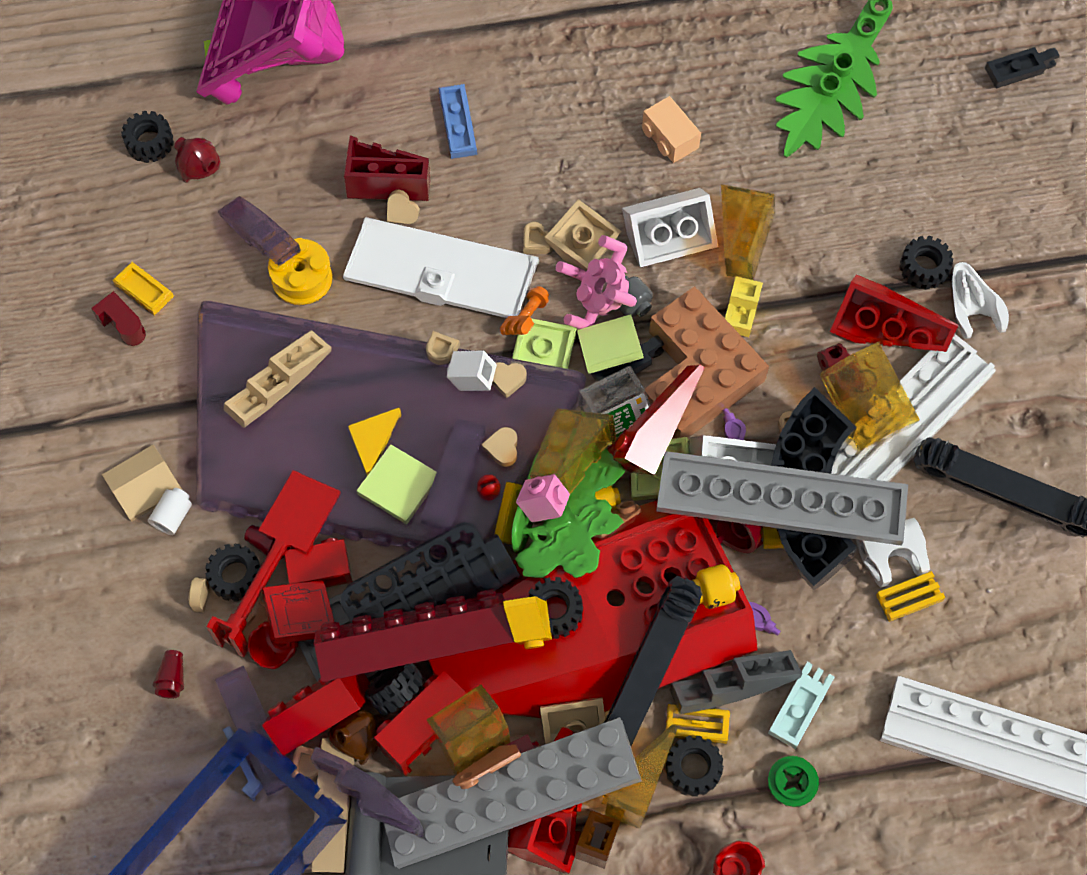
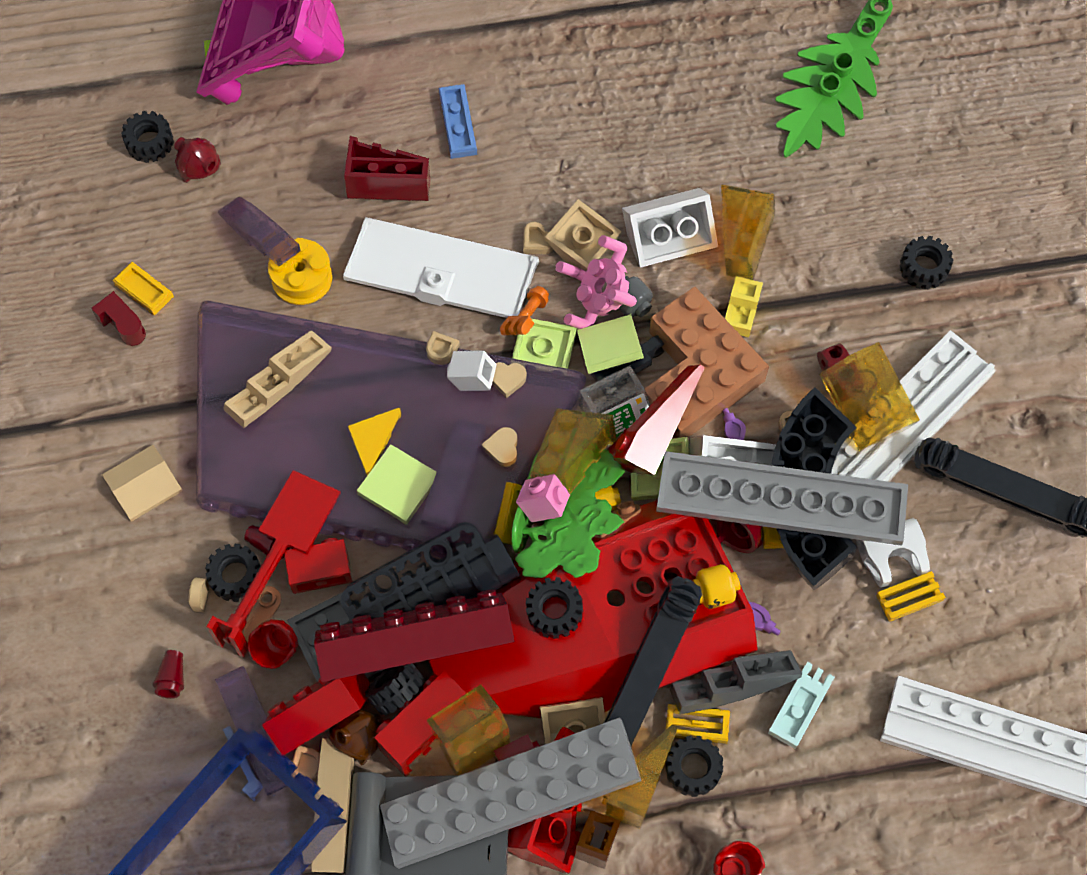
white brick [148,488,192,535] -> none
red tile [262,580,334,644] -> none
clear purple slope [310,747,424,838] -> none
tan tile [387,190,420,224] -> none
nougat piece [452,744,521,789] -> none
red hinge [477,474,501,500] -> none
yellow slope [503,596,552,649] -> none
light nougat brick [642,96,701,163] -> none
green gear [768,756,819,808] -> none
red wedge [830,274,959,352] -> none
white animal [952,262,1009,339] -> none
black plate [985,47,1060,89] -> none

